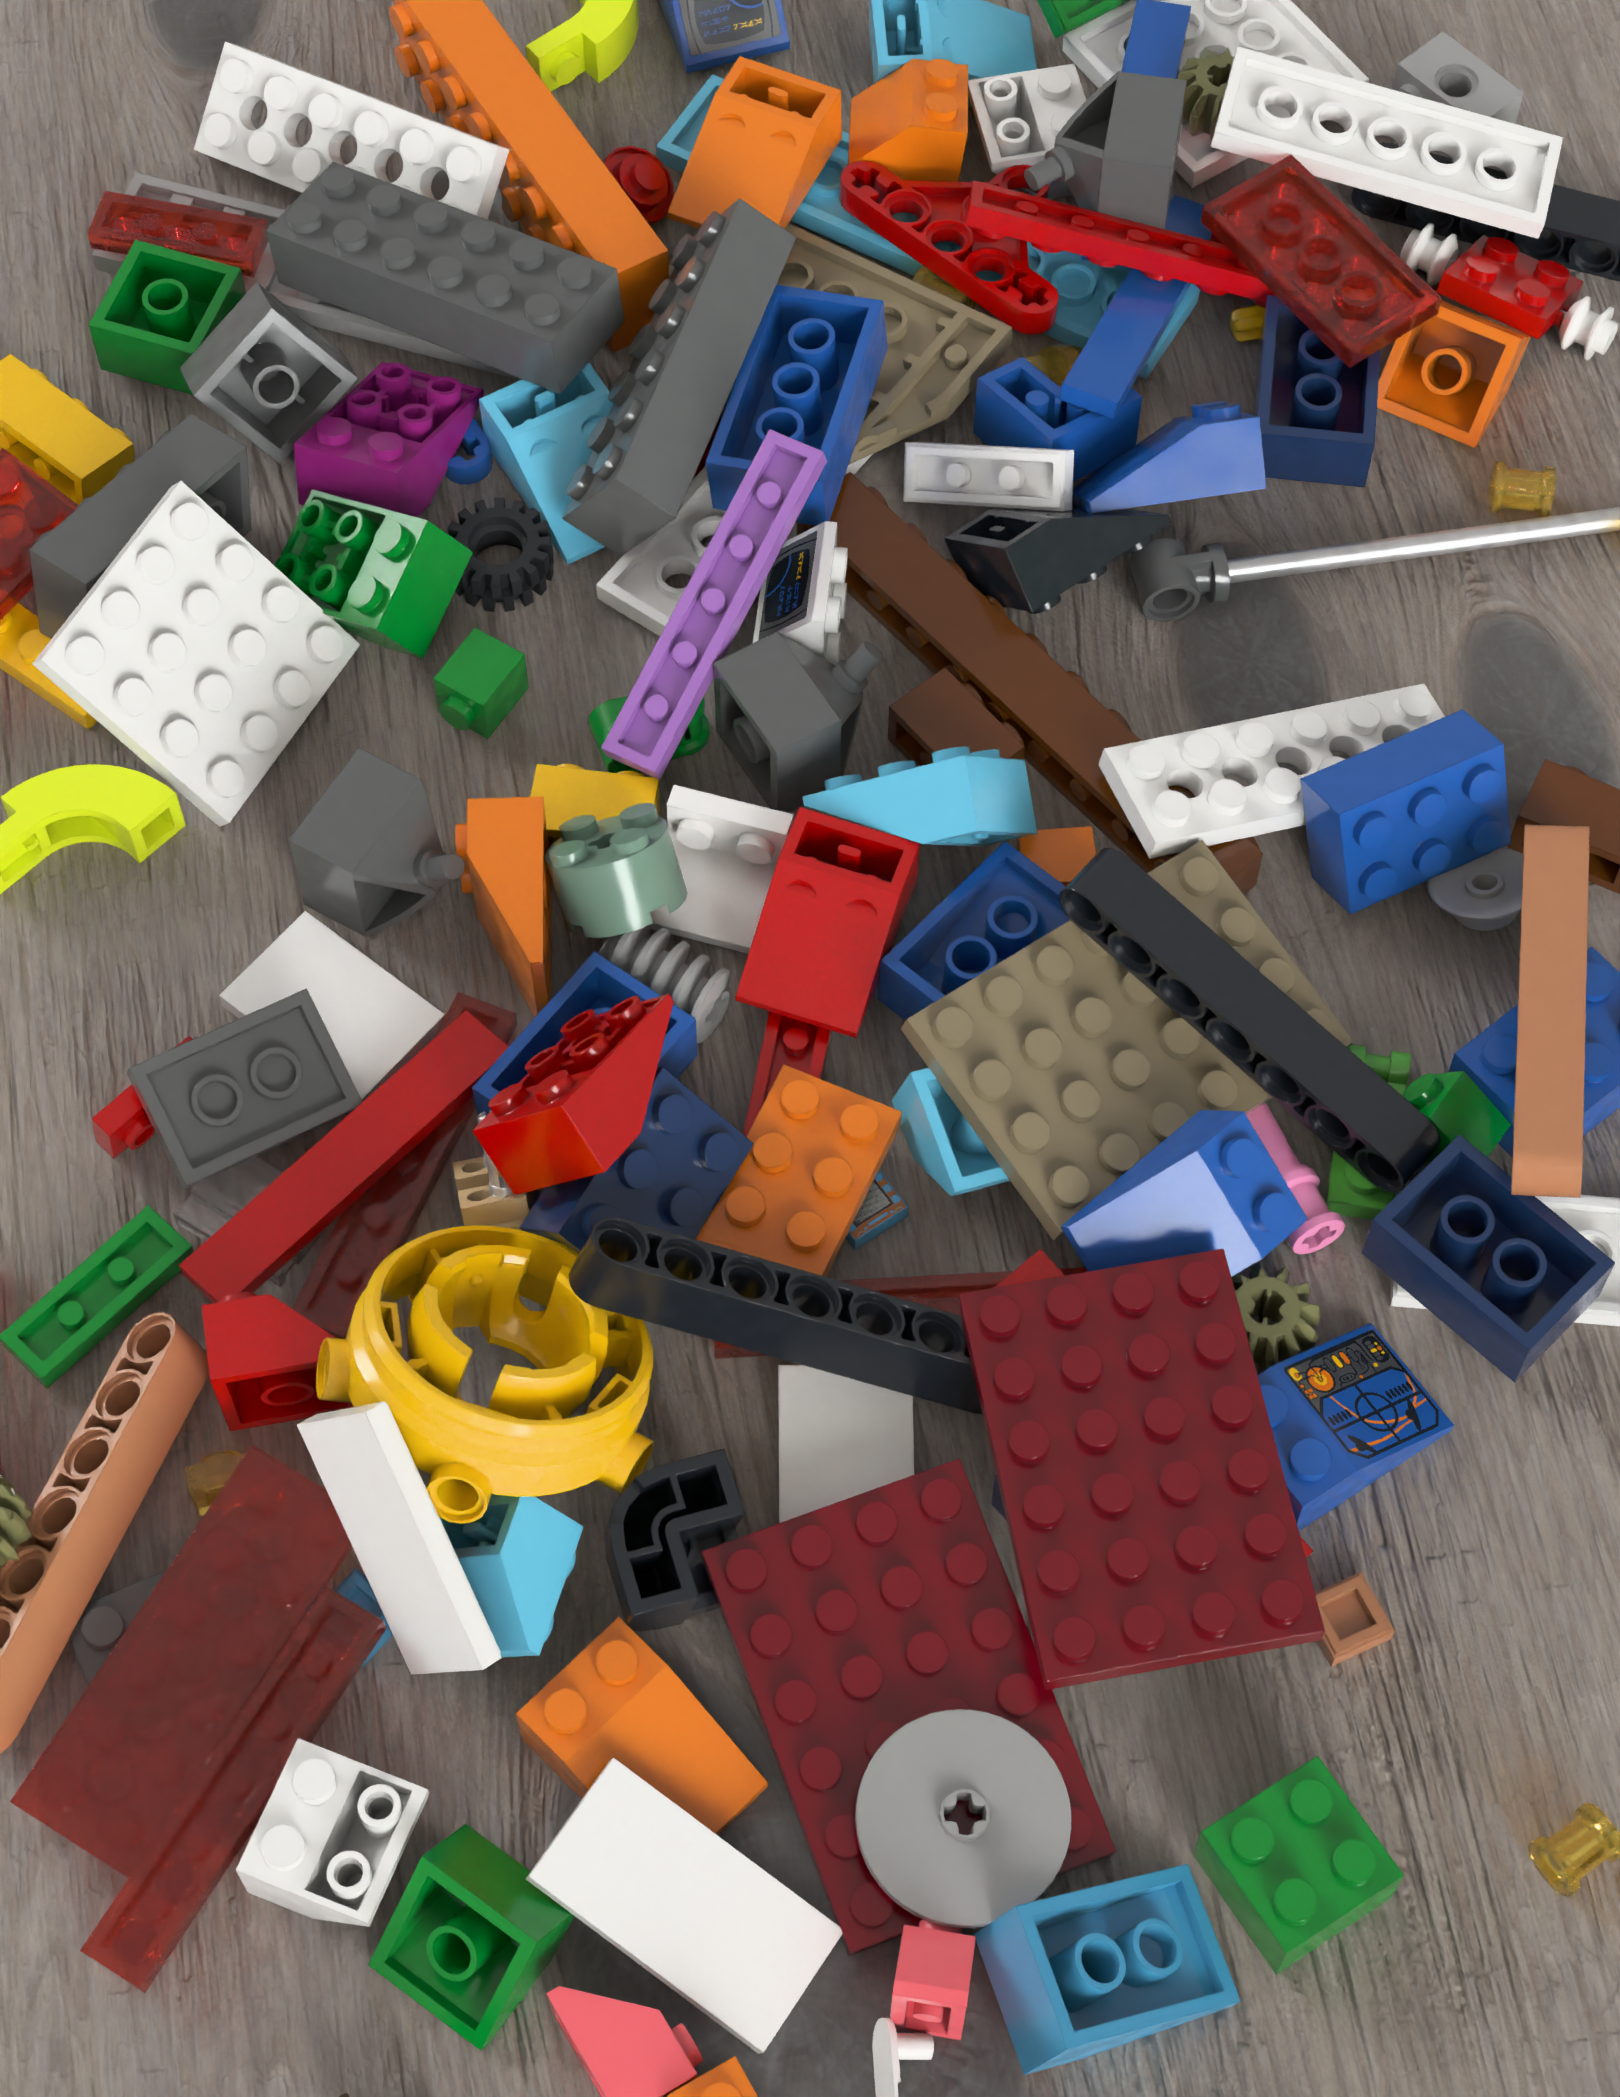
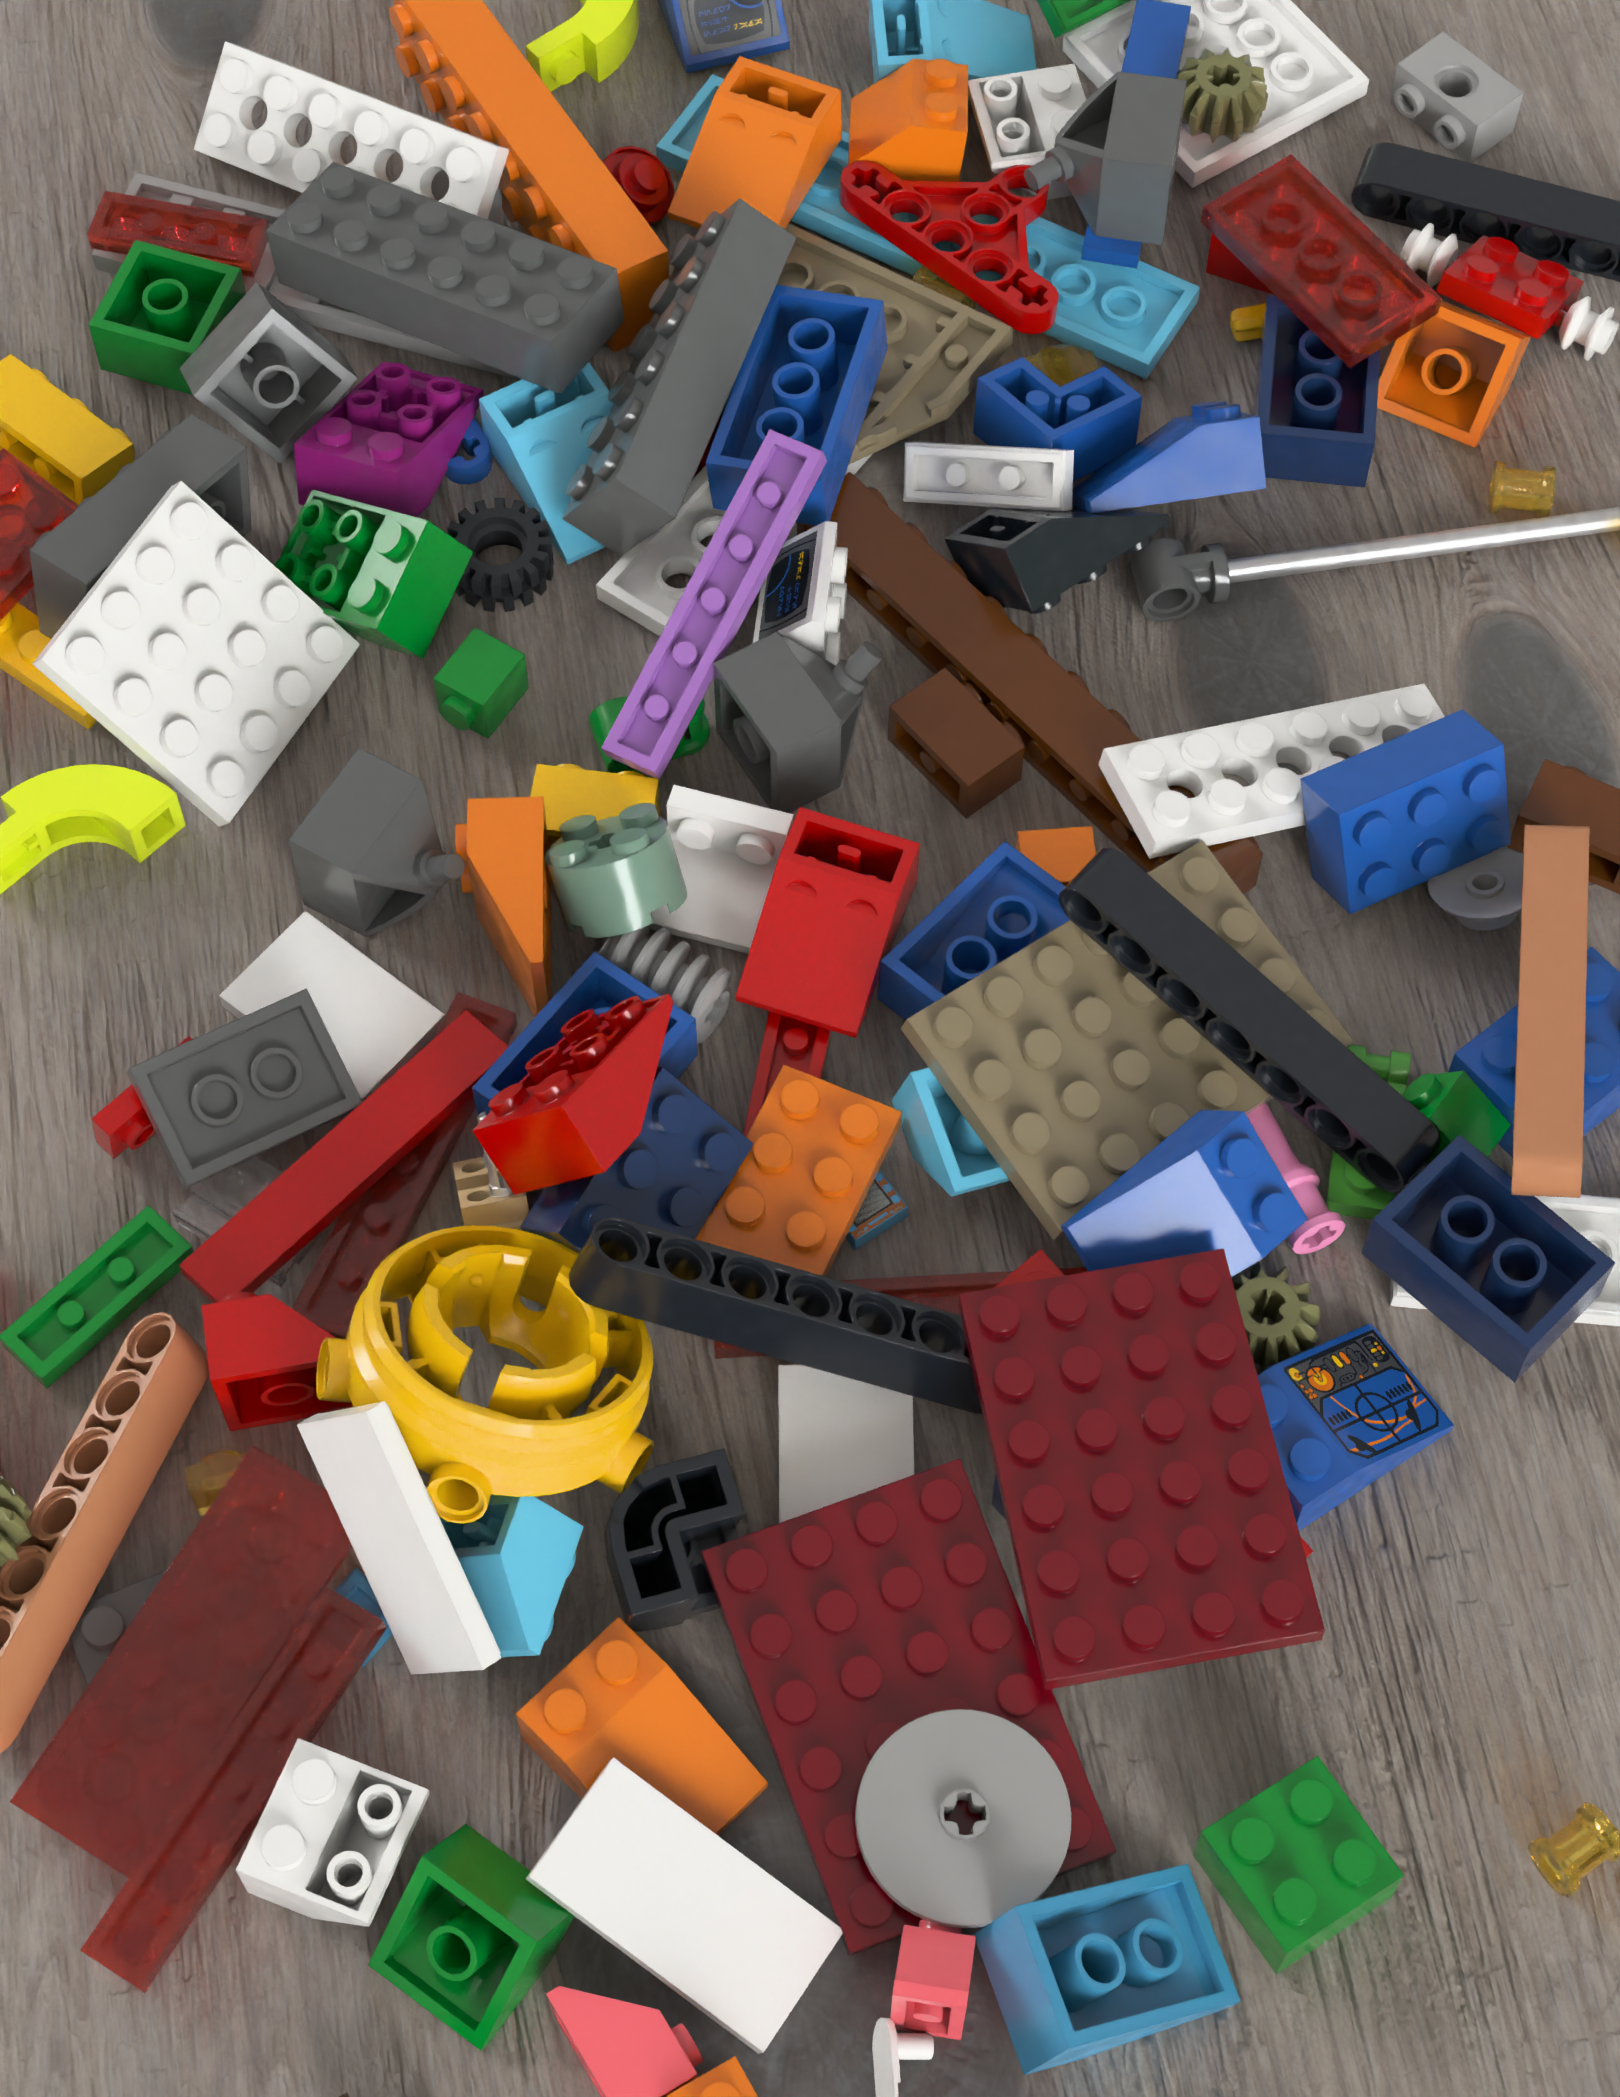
medium azure slope [803,746,1038,847] -> none
red plate [965,180,1305,308] -> none
blue tile [1059,195,1220,419] -> none
white plate [1210,46,1563,239] -> none
nougat tile [1315,1572,1395,1667] -> none

